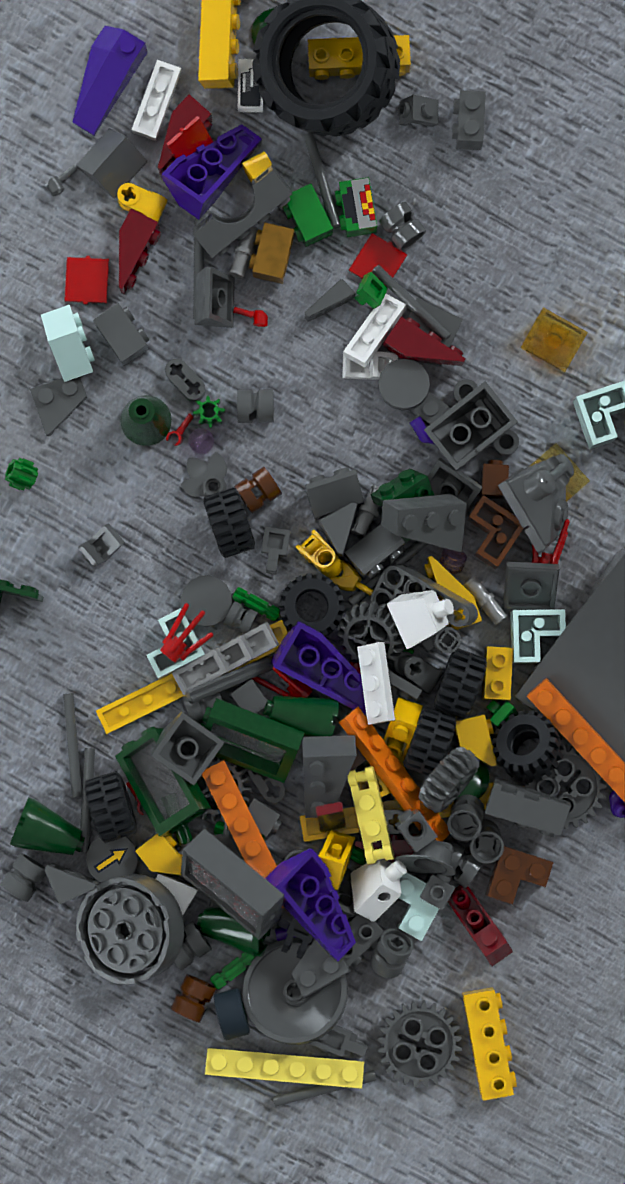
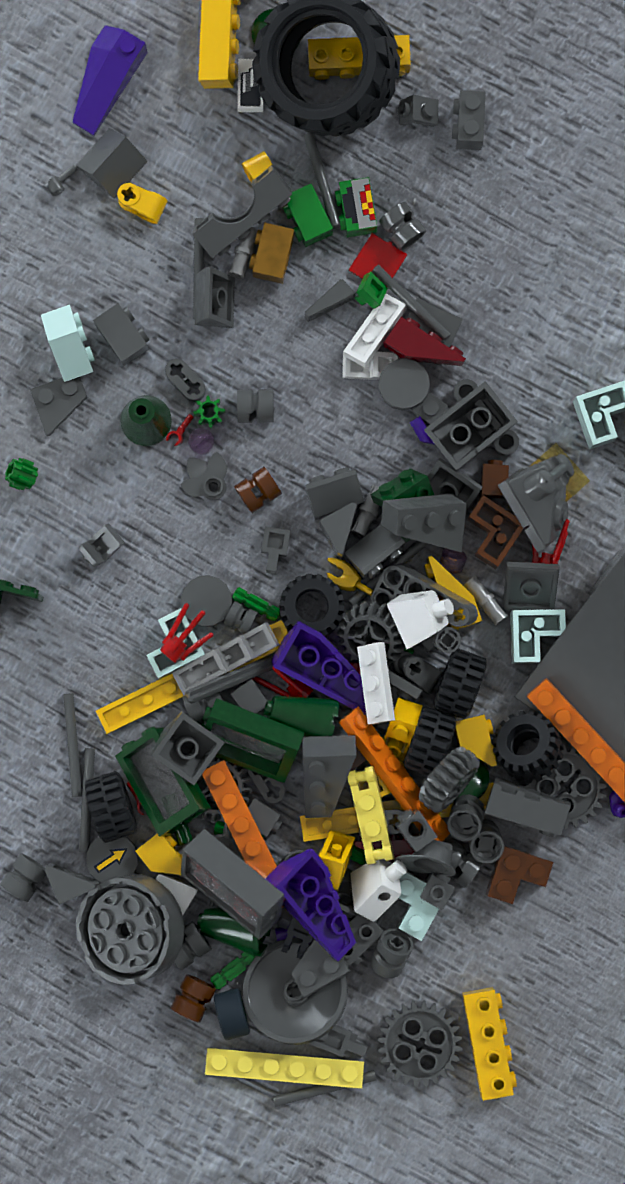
dark green cone [10,797,85,855] -> none
red piece [65,256,109,305] -> none
dark red slope [119,208,161,295] -> none
white plate [132,60,182,141] -> none
dark red slope [158,94,213,175] -> none
dark purple wedge [161,124,262,220] -> none
red piece [167,116,213,159] -> none
black tyre [203,487,255,558] -> none
red hand [233,307,268,327] -> none
yellow piece [295,529,343,578] -> none
tile [316,802,346,832] -> none
dark red slope [448,885,513,966] -> none
yellow brick [482,646,513,701] -> none
green tile [486,700,518,729] -> none
clear yellow slope [521,307,588,373] -> none

